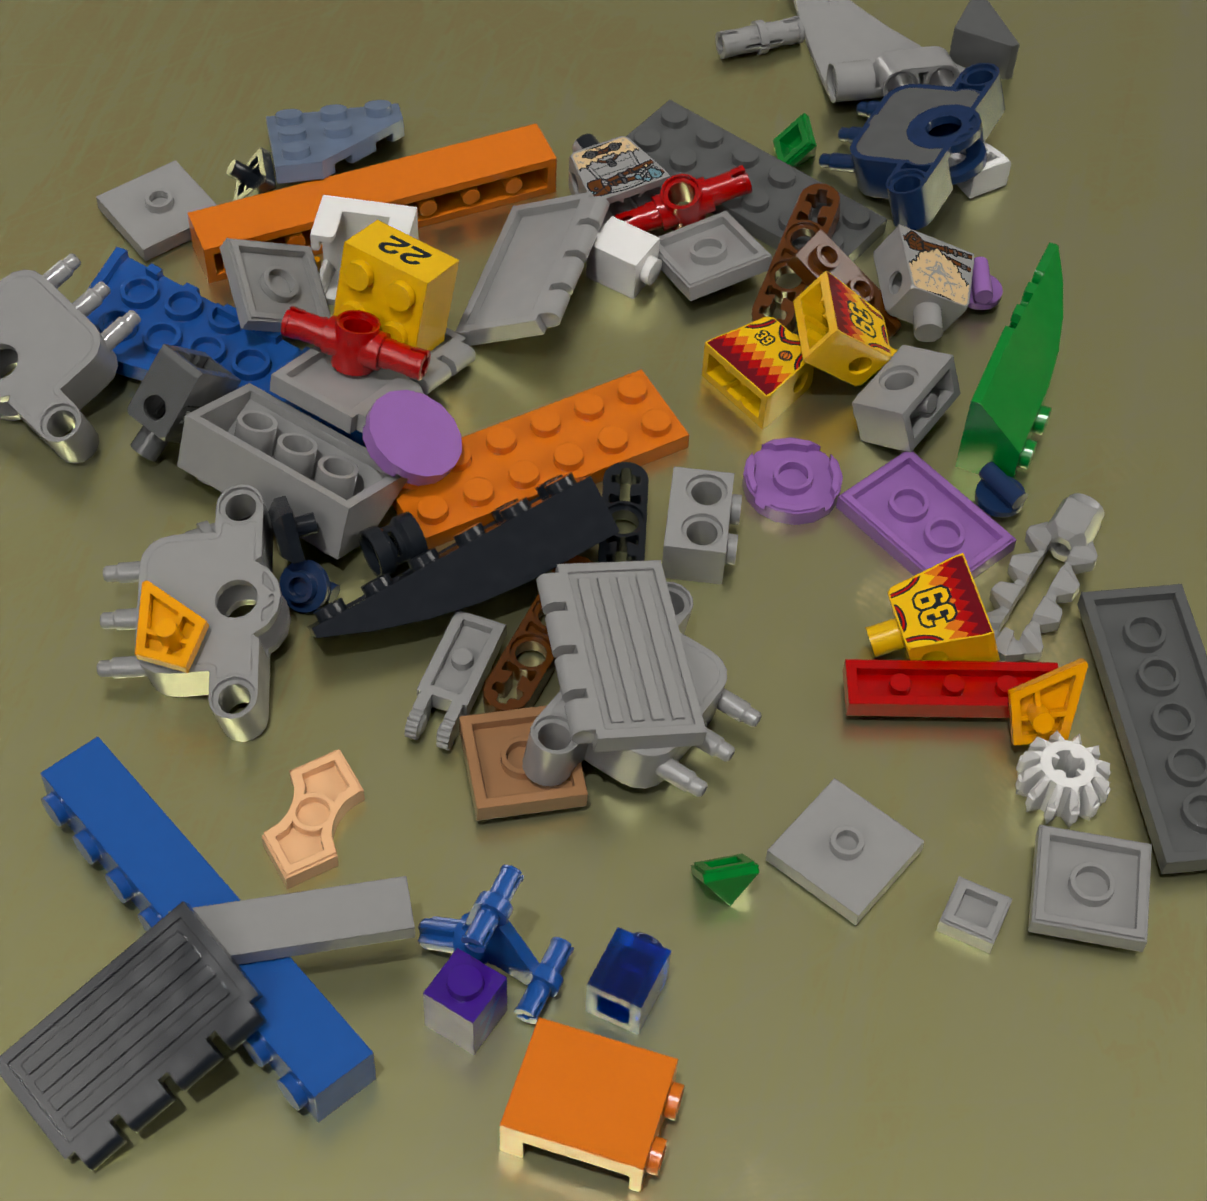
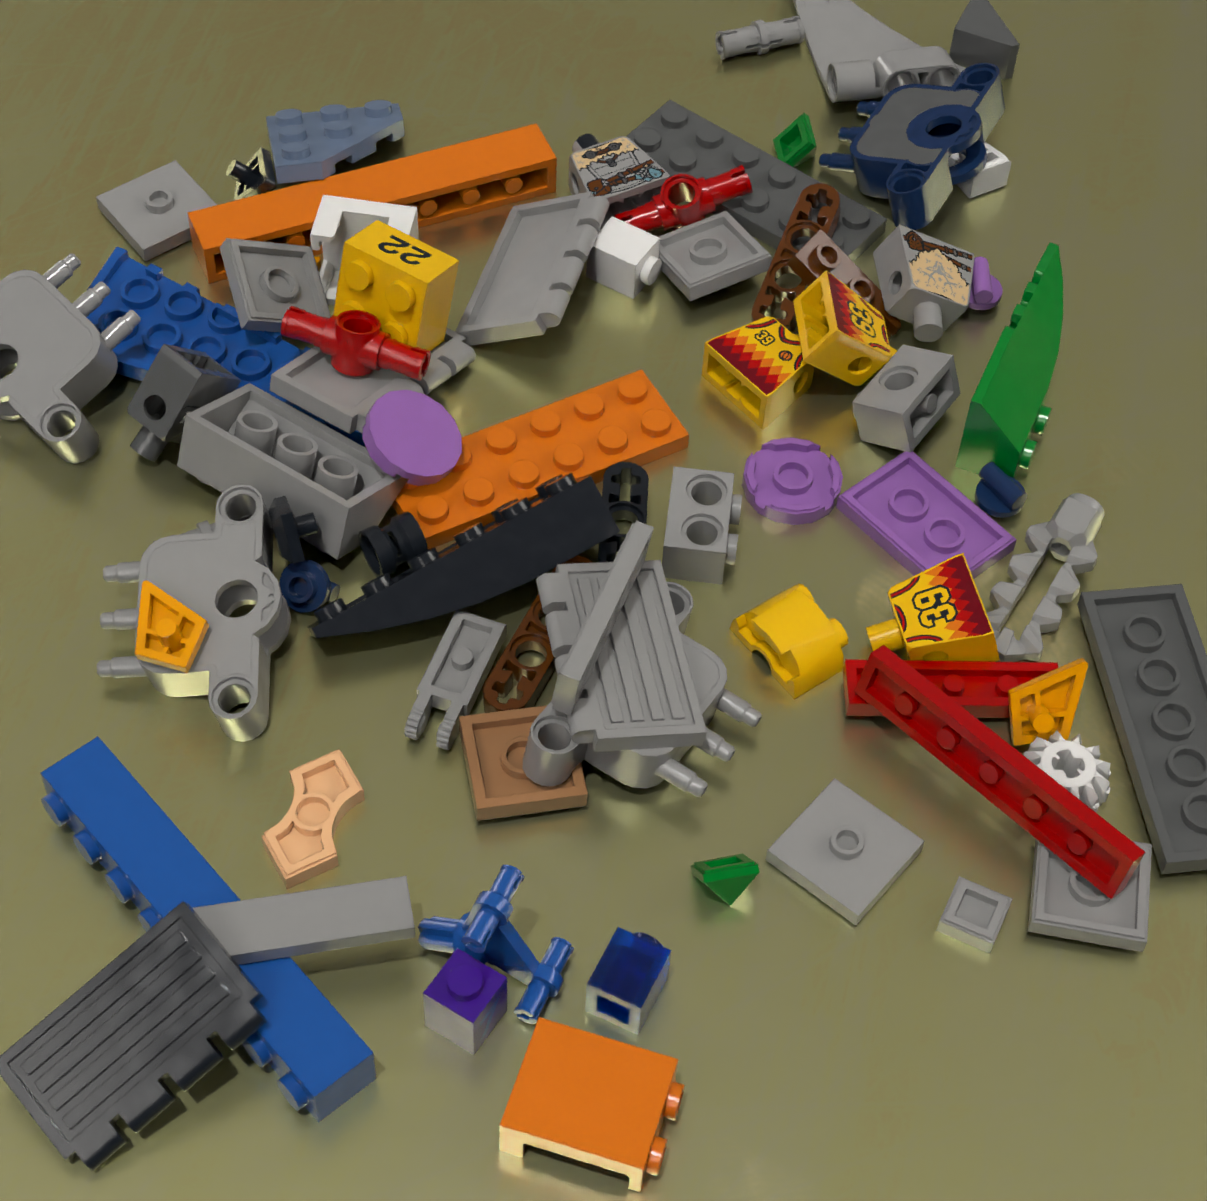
none -> light grey tile [551,520,654,716]
none -> yellow cylinder [729,583,848,700]
none -> red plate [854,645,1146,900]

